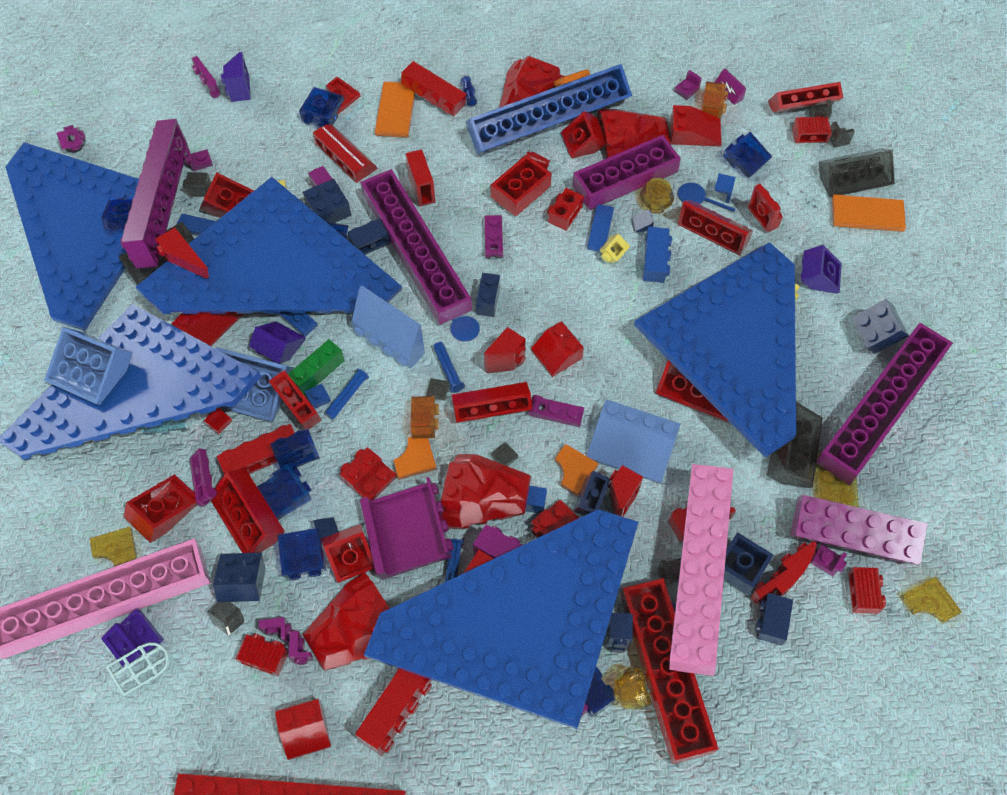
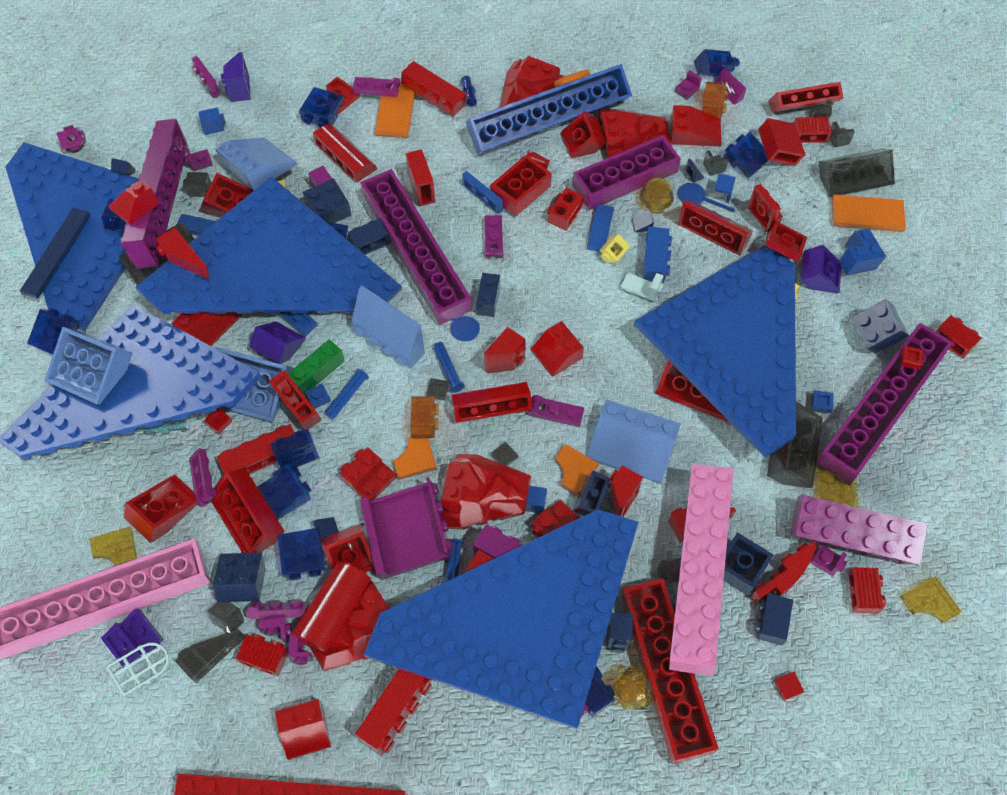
none -> dark blue tile [20,207,91,299]
none -> clear blue plate [27,308,80,354]
none -> red slope [108,180,159,225]
none -> dark blue slope [111,158,136,174]
none -> clear smoke slope [175,629,245,684]
none -> blue brick [198,107,226,135]
none -> medium blue slope [215,137,298,191]
none -> magenta plate [246,600,309,619]
none -> red brick [292,562,371,652]
none -> magenta plate [353,77,401,97]
none -> blue tile [462,171,503,214]
none -> light aqua bracket [621,273,664,301]
none -> dark blue slope [686,159,704,182]
none -> clear blue brick [693,49,740,76]
none -> clear smoke panel [703,150,729,176]
none -> red brick [758,118,806,166]
none -> red plate [765,221,807,262]
none -> red tile [774,671,805,701]
none -> blue plate [812,390,834,413]
none -> blue brick [839,229,886,275]
none -> red tile [900,346,924,369]
none -> red brick [936,315,982,359]

